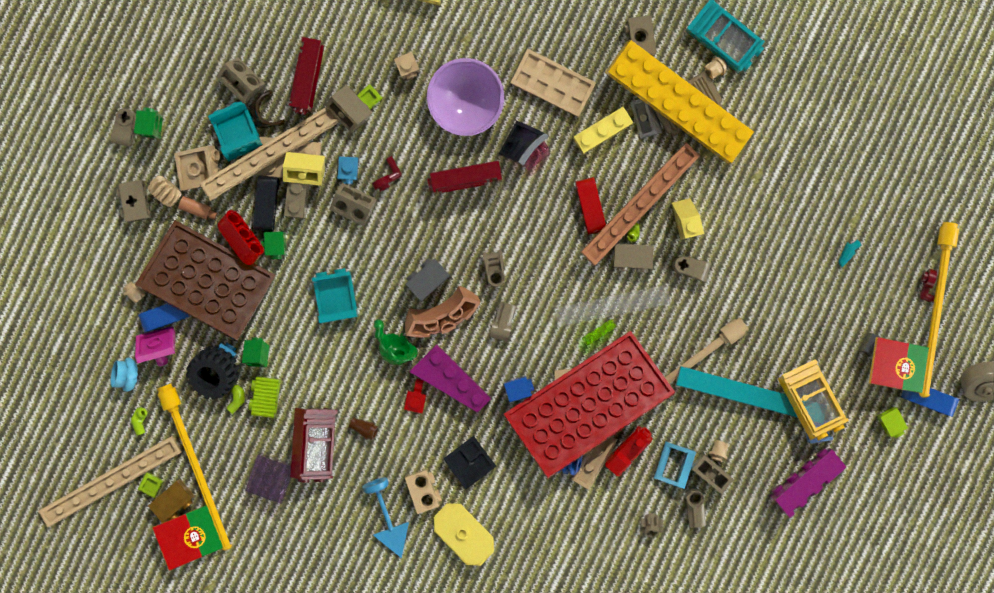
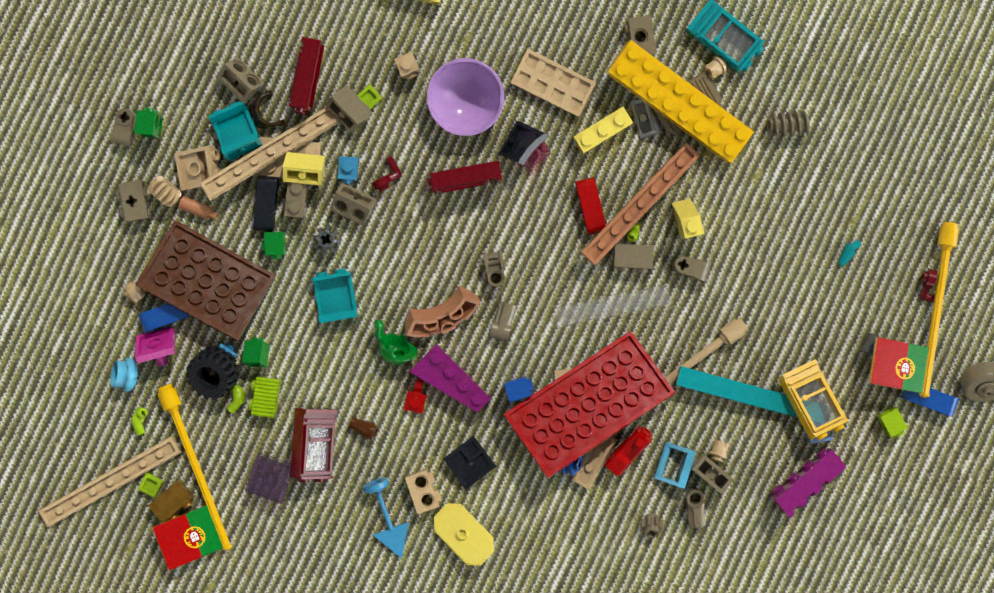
red beam [217,210,264,265] -> none
dark grey brick [406,258,451,301] -> none
clear neon green beam [582,318,617,346] -> none
none -> dark grey piece [313,226,341,254]
none -> dark tan piece [768,111,810,137]

